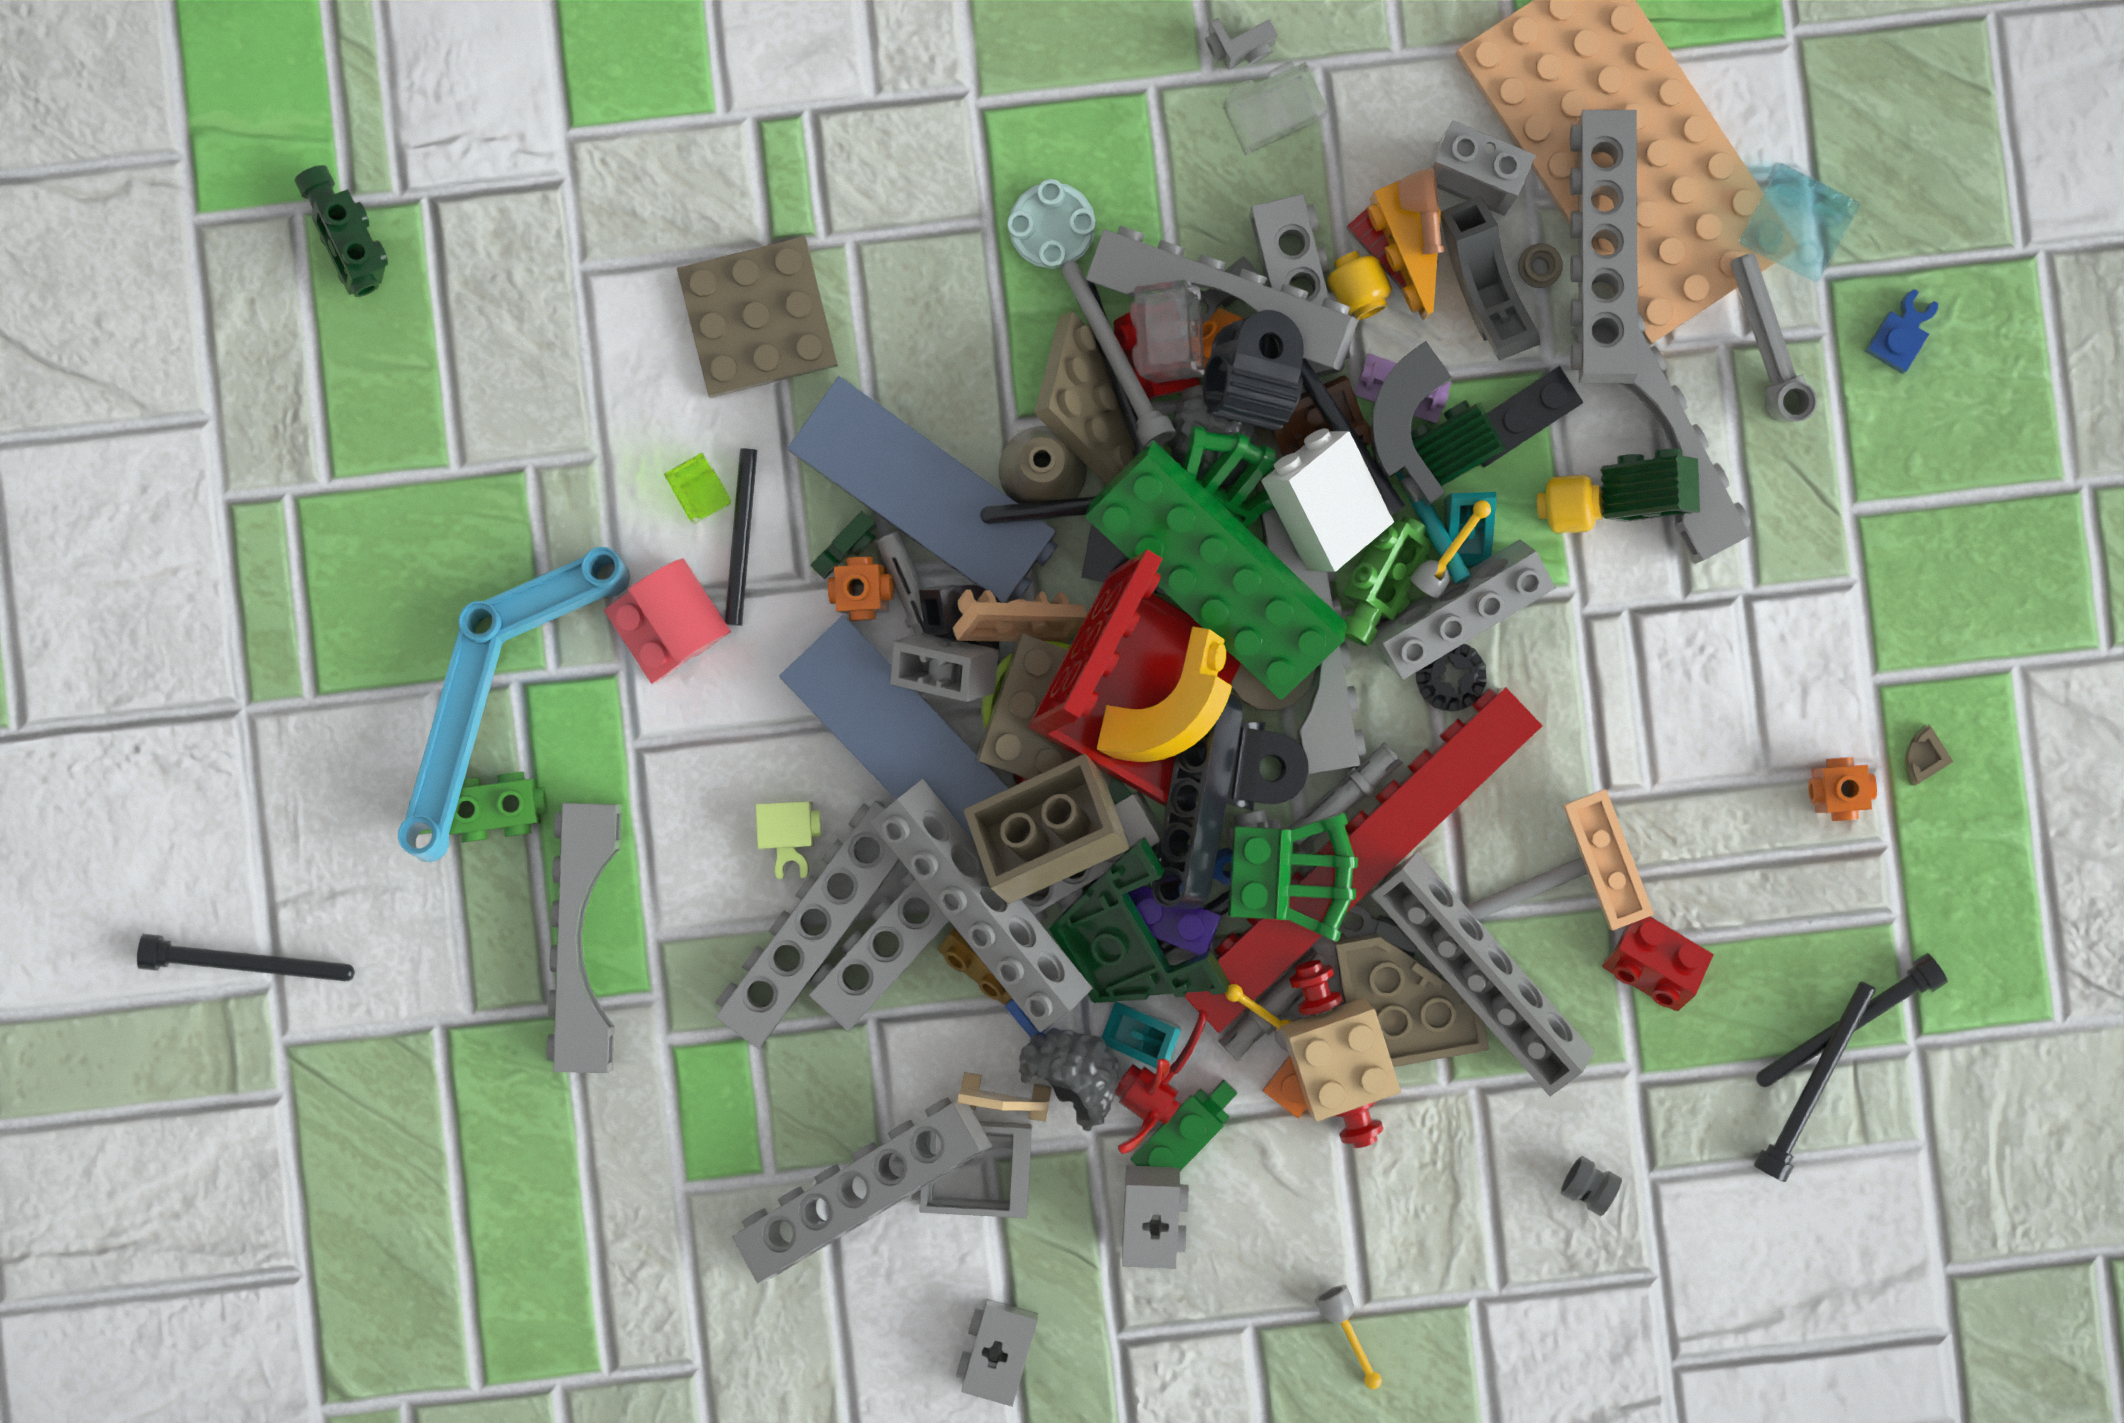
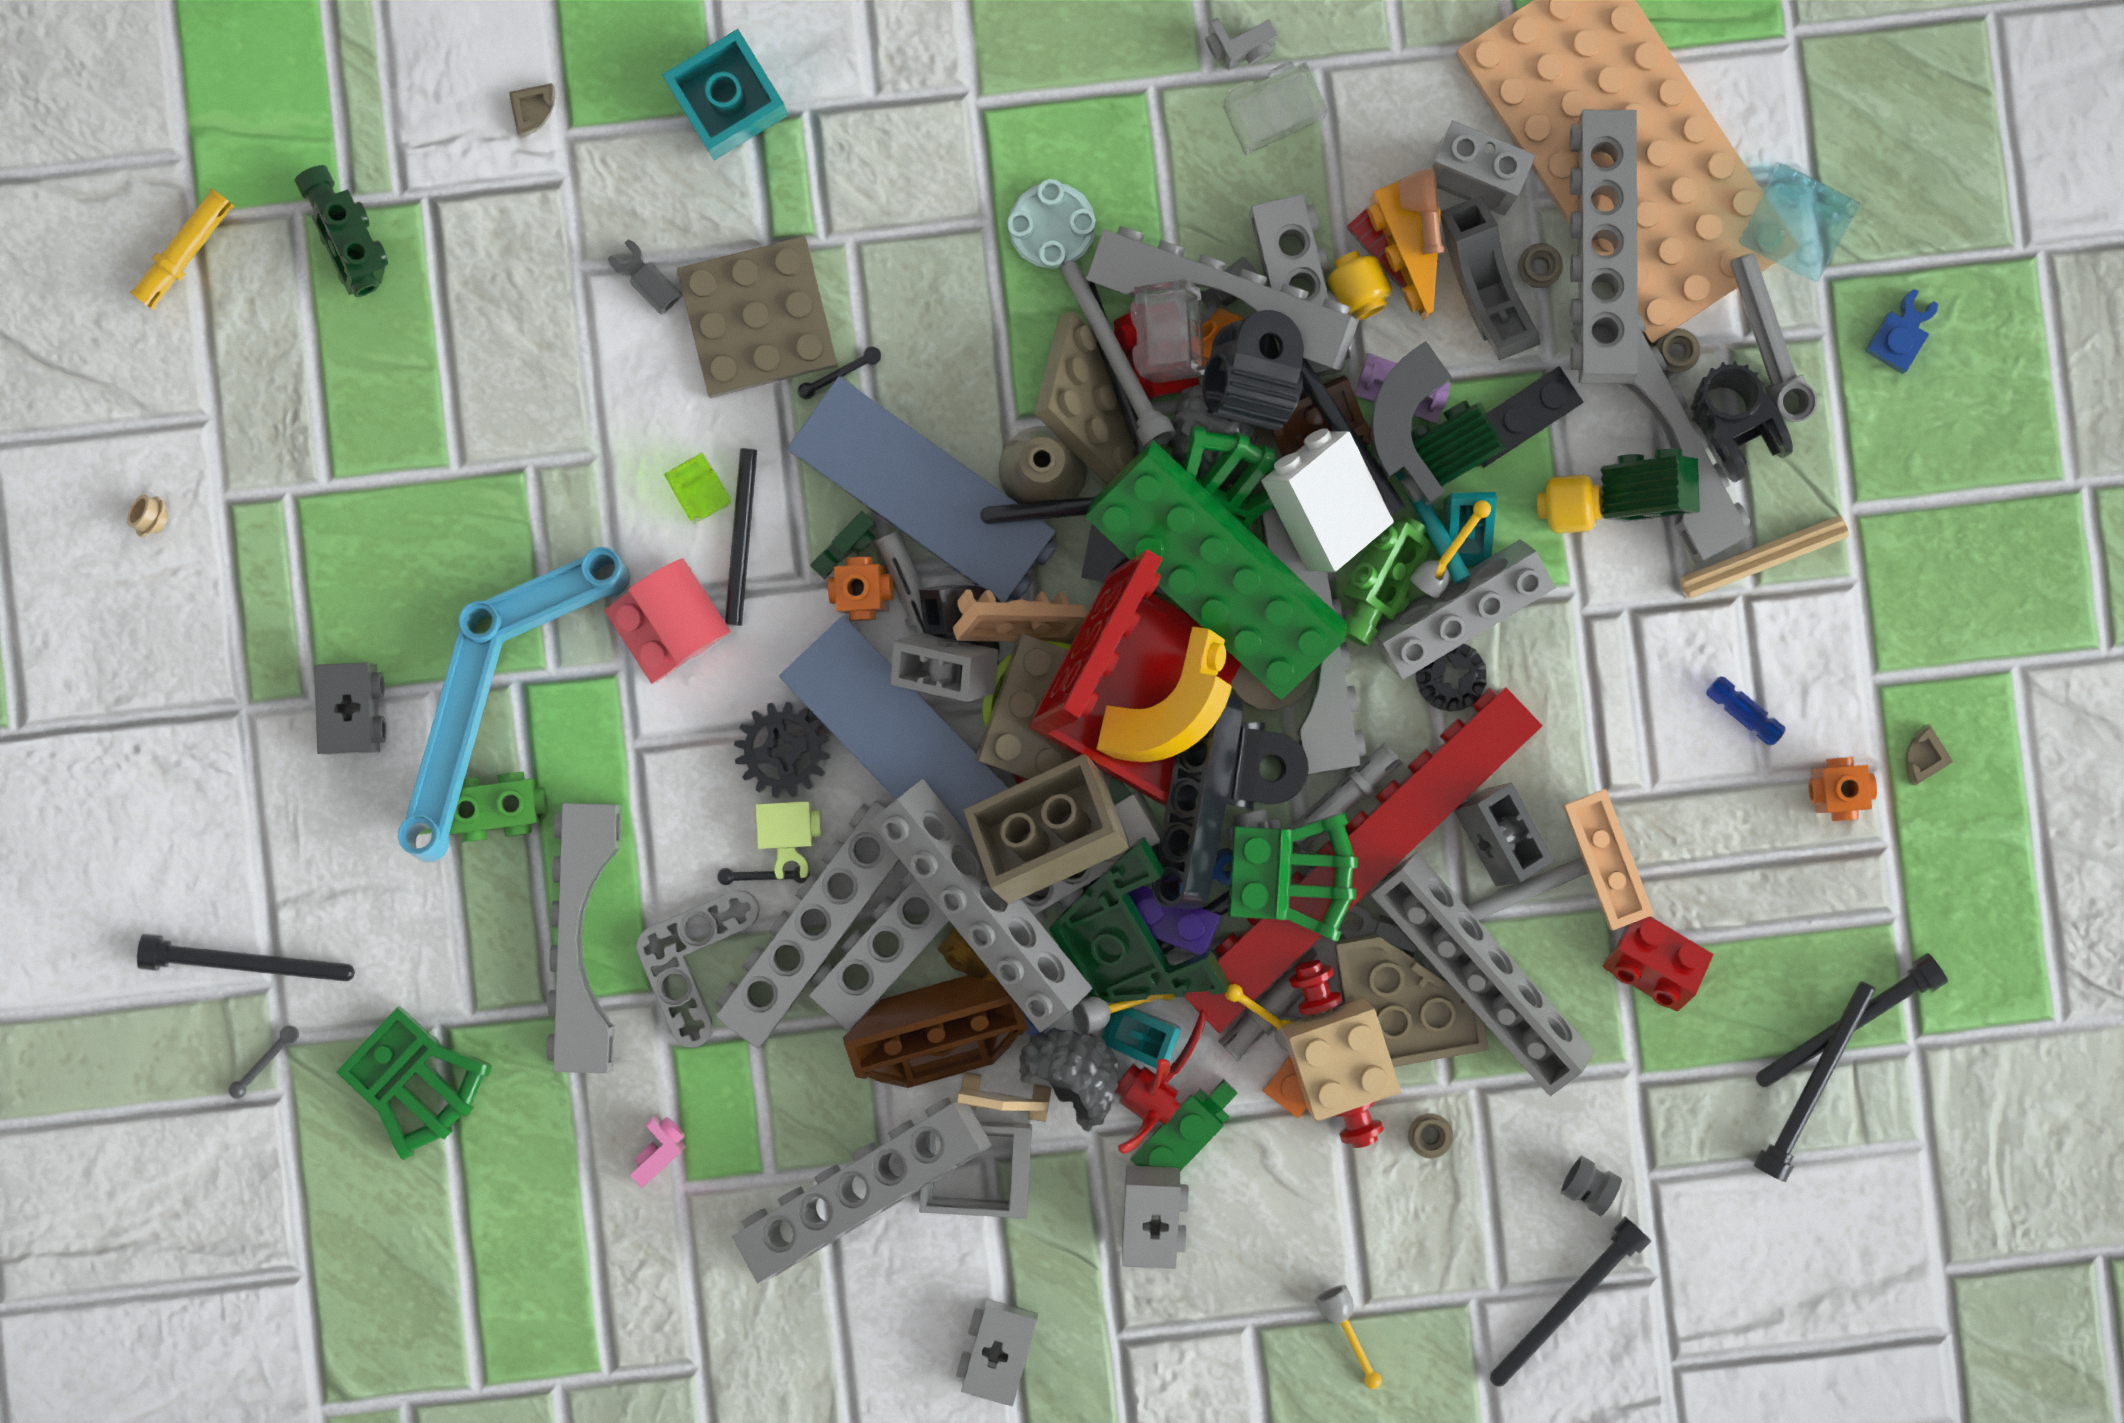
none -> tan plate [127,494,168,537]
none -> yellow pin [130,188,235,310]
none -> dark grey hinge [229,1026,299,1099]
none -> dark grey brick [314,662,386,755]
none -> green plate [336,1006,492,1160]
none -> dark tan tile [509,83,555,138]
none -> dark grey bar [608,239,682,315]
none -> bright pink bracket [630,1115,686,1188]
none -> light grey beam [636,890,760,1048]
none -> teal brick [662,29,789,161]
none -> black hinge [717,866,810,885]
none -> black gear [734,702,831,798]
none -> black hinge [798,347,881,400]
none -> reddish brown wedge [843,975,1028,1088]
none -> light grey hinge [1073,994,1175,1035]
none -> dark tan plate [1408,1113,1453,1158]
none -> dark grey brick [1454,782,1554,886]
none -> black piece [1490,1216,1652,1387]
none -> dark tan plate [1656,328,1700,373]
none -> tan axle [1679,516,1849,599]
none -> black piece [1690,361,1793,482]
none -> clear blue axle [1706,676,1786,746]

